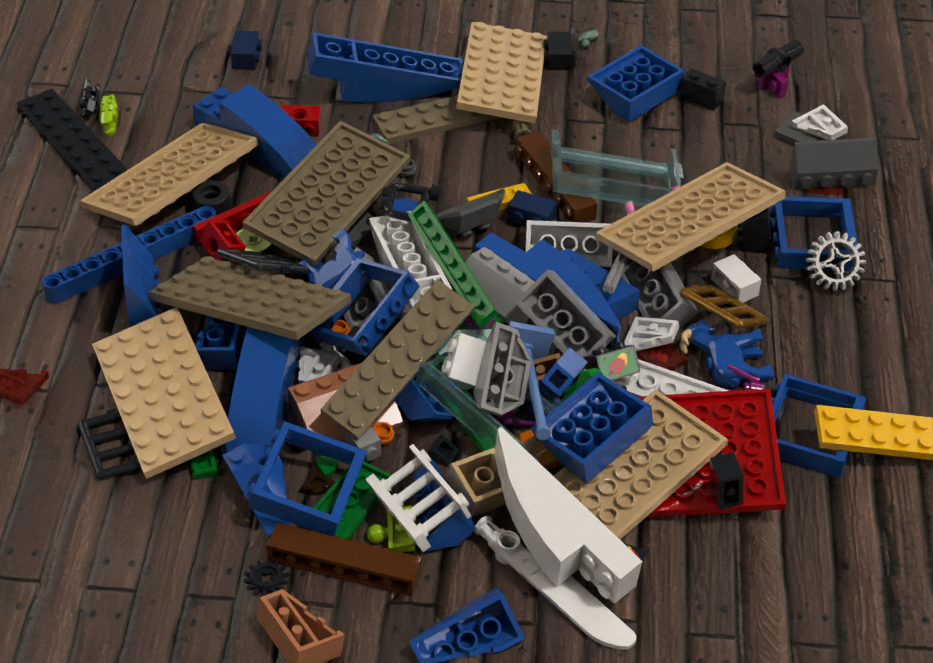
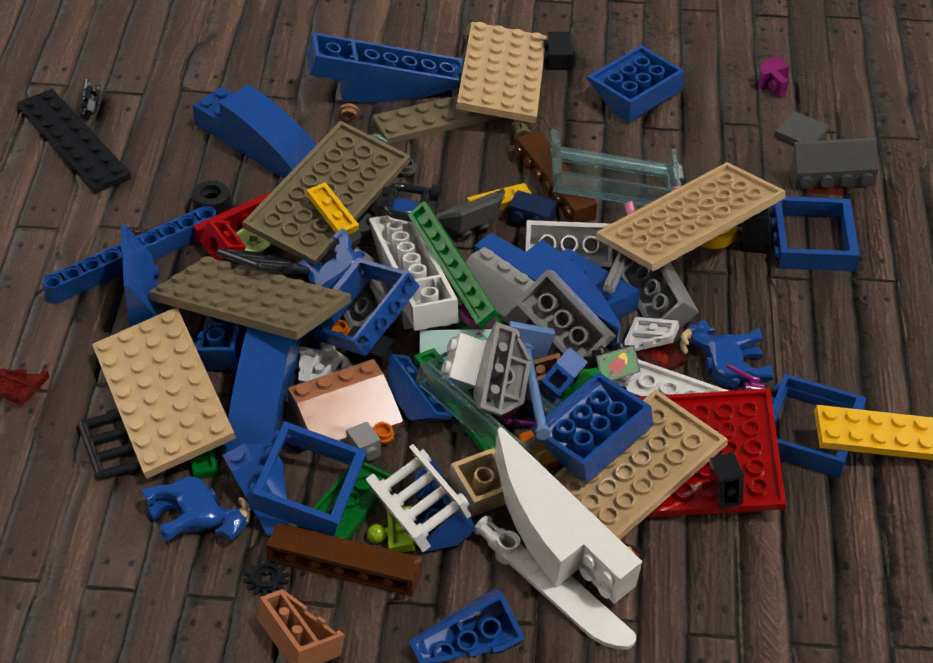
tan plate [80,122,259,226] -> none
lime hinge [99,94,118,137] -> none
dark blue brick [231,30,263,70] -> none
red brick [280,104,321,137] -> none
dark brown tile [301,471,335,495] -> none
green tile [315,456,339,479] -> none
dark tan plate [320,280,474,441] -> none
black slope [426,434,459,467] -> none
sand green arm [577,29,599,49] -> none
black brick [680,68,726,111] -> none
pearl gold bar [680,284,769,329] -> none
white brick [711,254,761,302] -> none
black piece [752,40,804,79] -> none
white wing [792,104,848,140] -> none
white gear [806,231,866,291] -> none
none -> blue animal [141,476,250,543]
none -> yellow plate [306,182,359,235]
none -> medium nougat plate [339,103,359,121]

